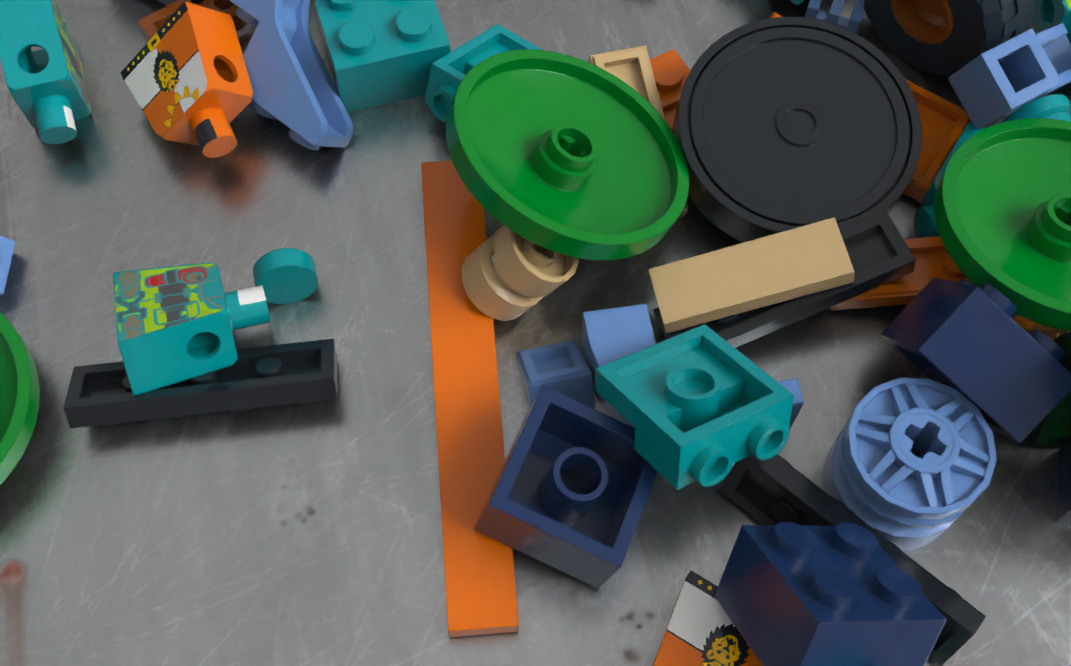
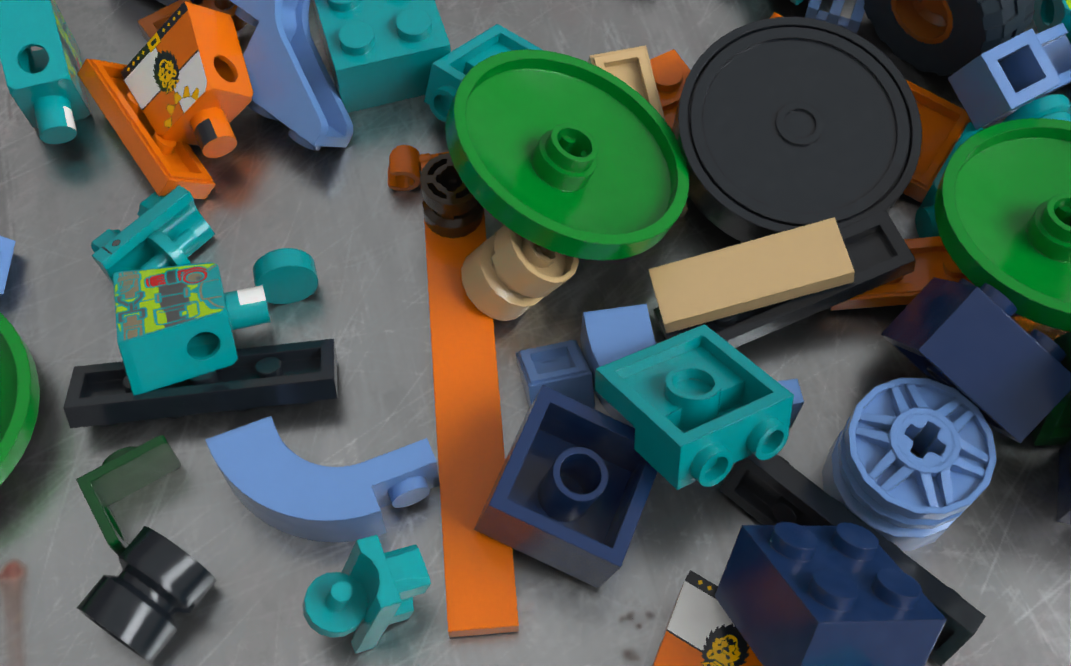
none -> dark green bracket [76,435,181,556]
none -> orange tile [77,59,216,200]
none -> black wheel [77,526,217,663]
none -> teal hips [91,185,215,286]
none -> medium blue arch [205,416,440,543]
none -> teal hips [302,535,431,654]
none -> orange hand [388,145,449,191]
none -> dark brown wheel [420,153,484,238]

